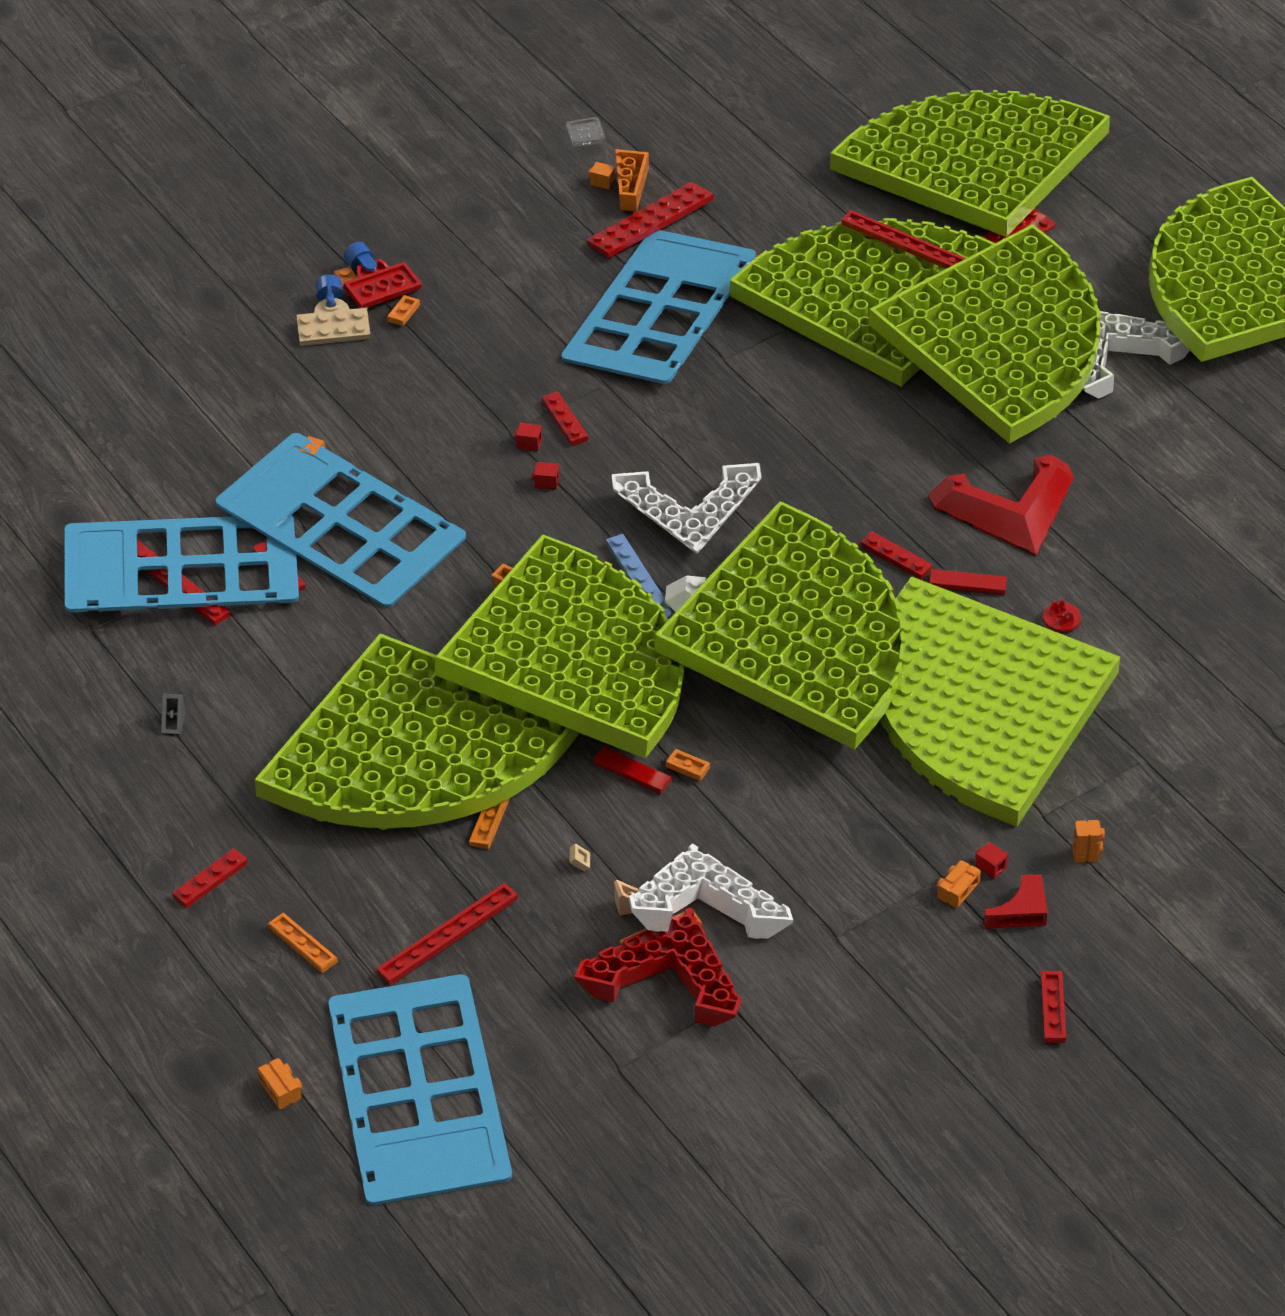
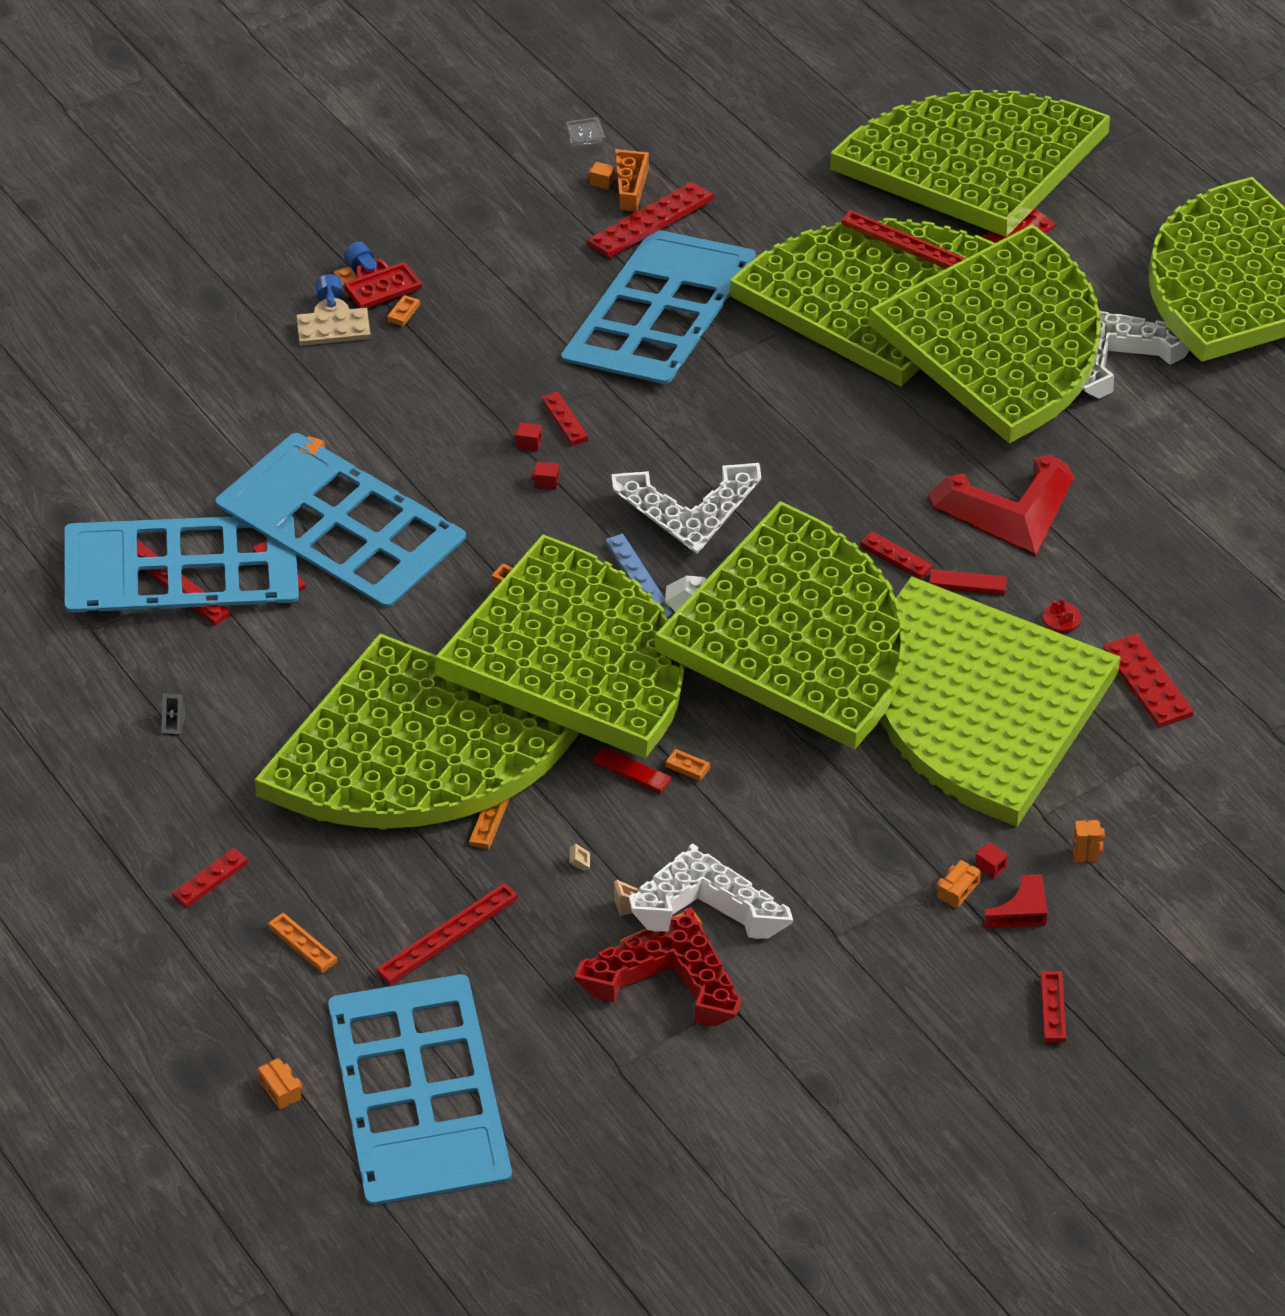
none -> red plate [1103,634,1194,728]

